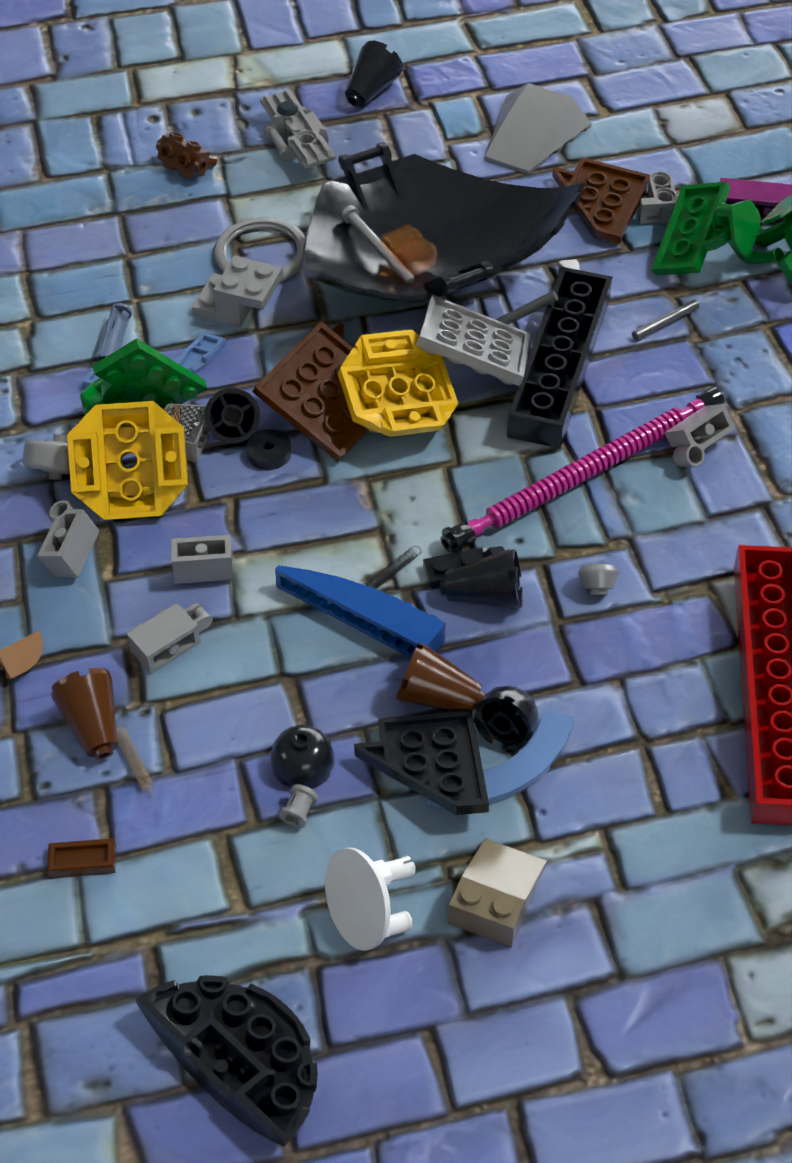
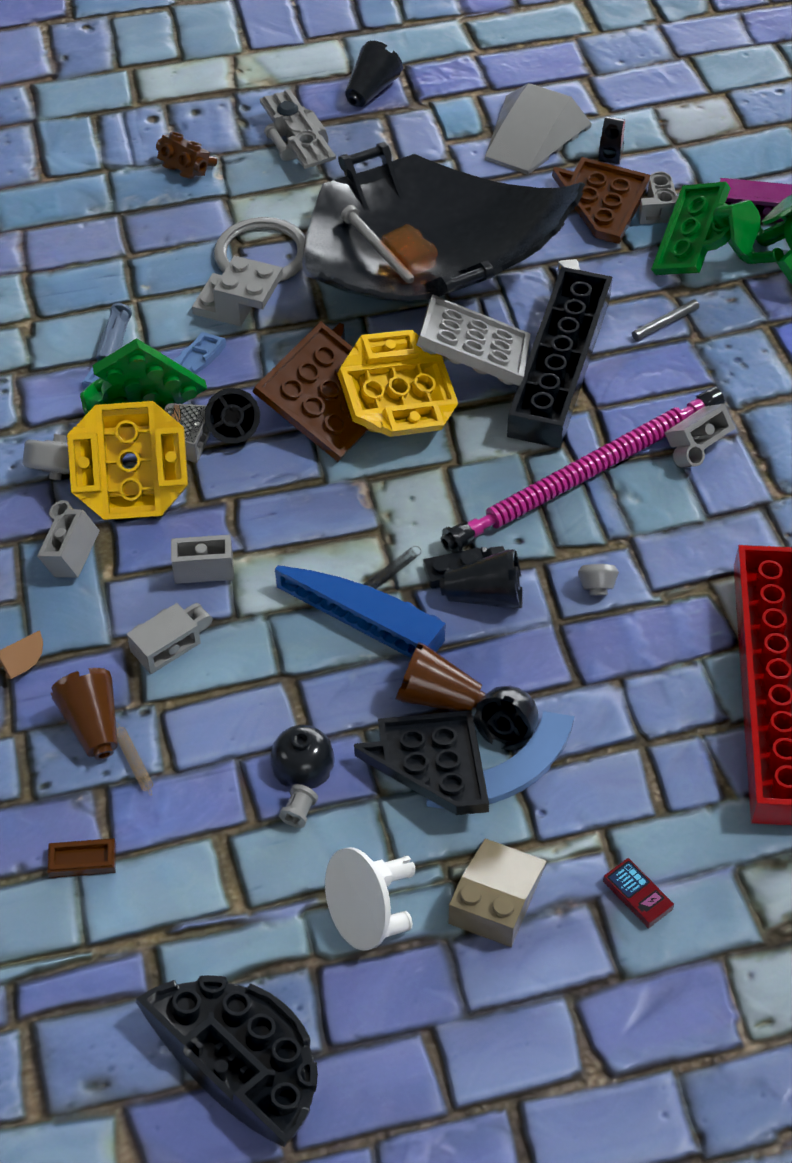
black piece [246,429,292,470] -> none
dark grey bar [495,290,558,325] -> none
none -> black leg [598,116,625,164]
none -> tile [603,858,674,929]

